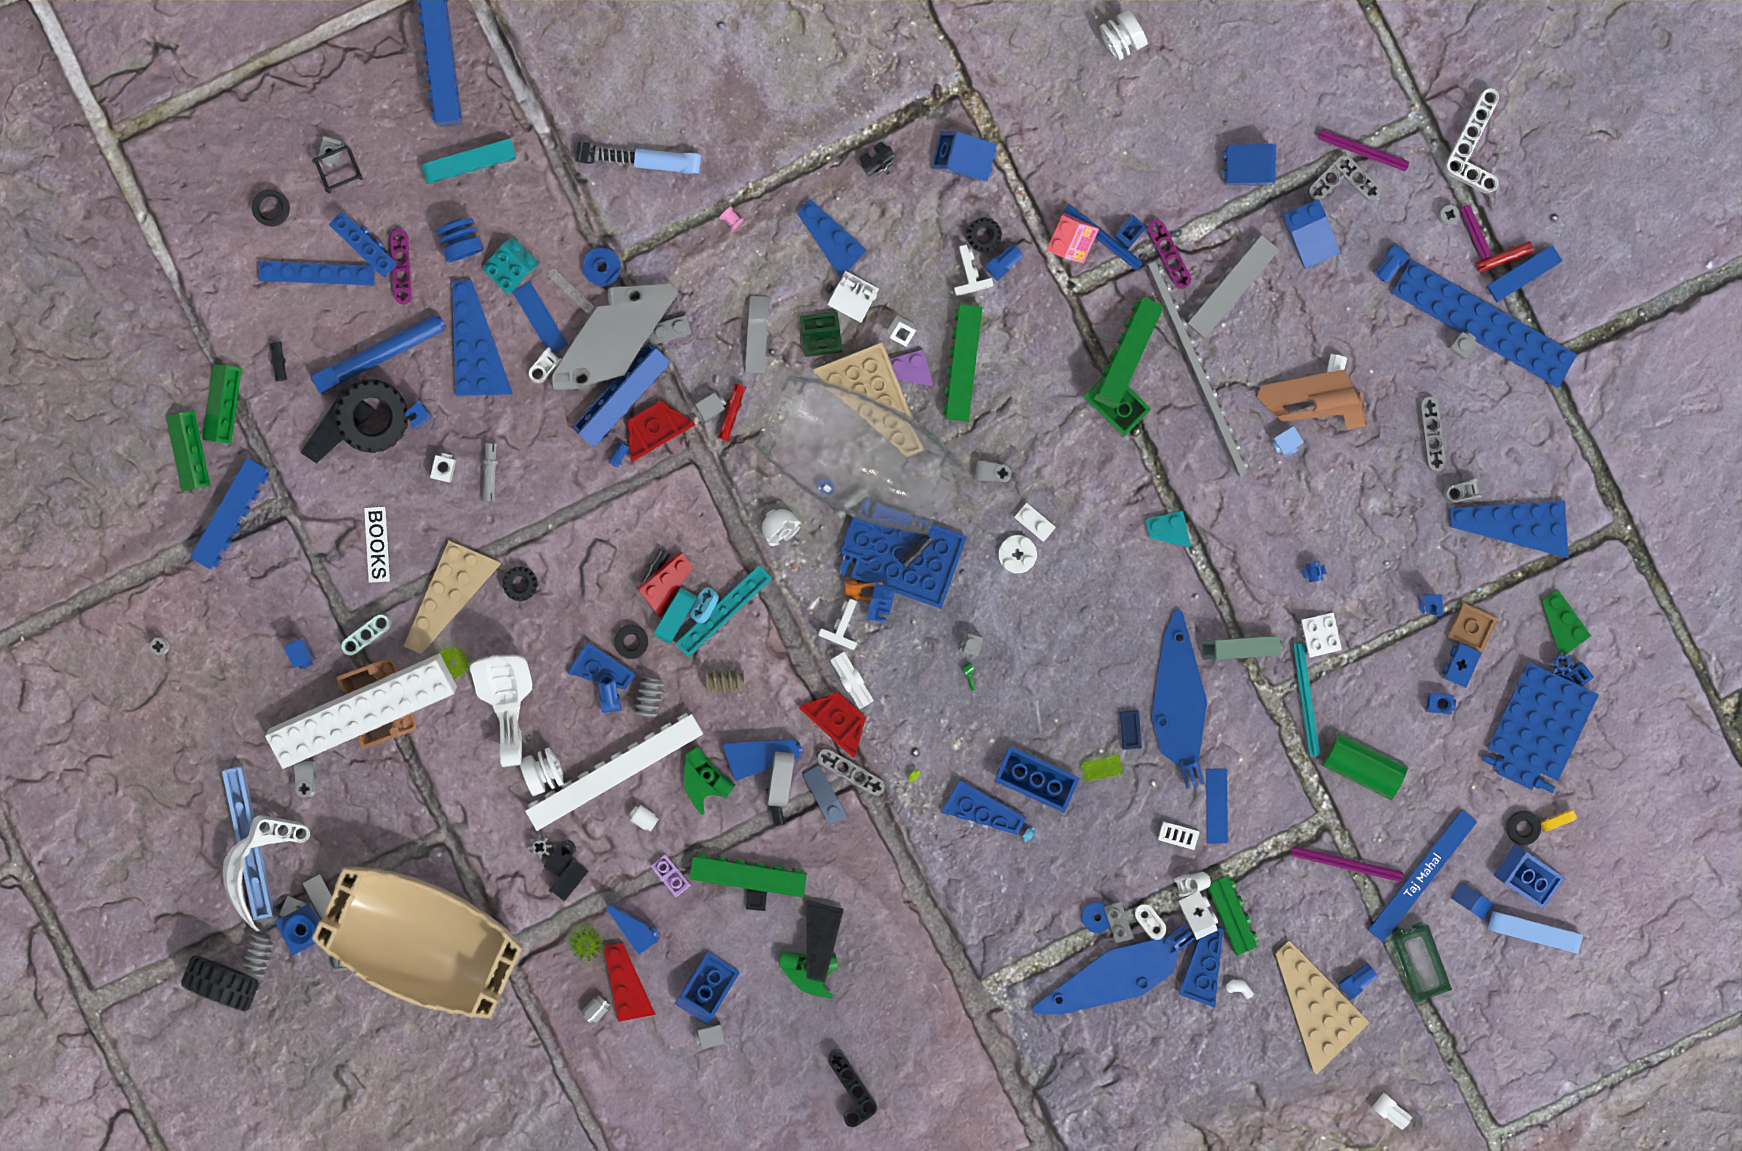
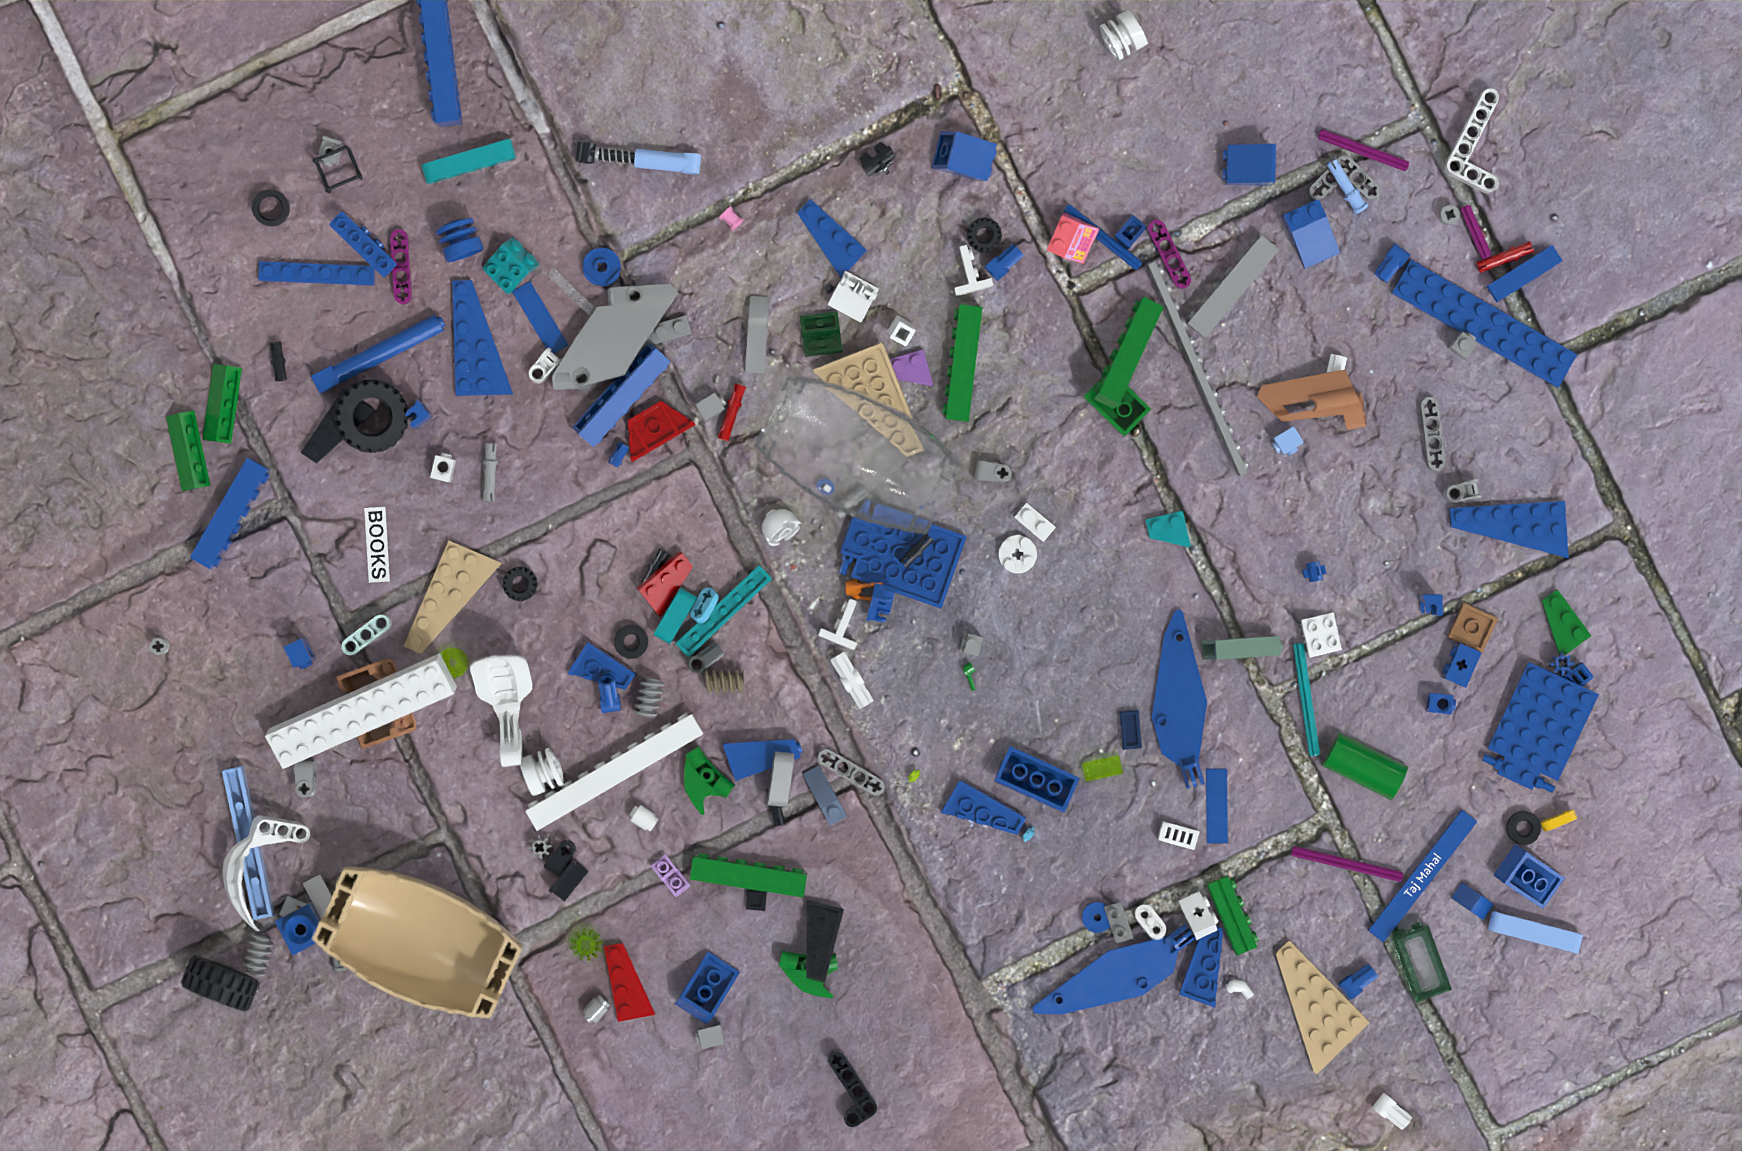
blue slope [605,902,660,955] -> none
red wing [799,692,866,758] -> none
white piece [1173,872,1211,897] -> none
none -> dark grey piece [688,641,725,673]
none -> light blue pin [1326,158,1369,214]

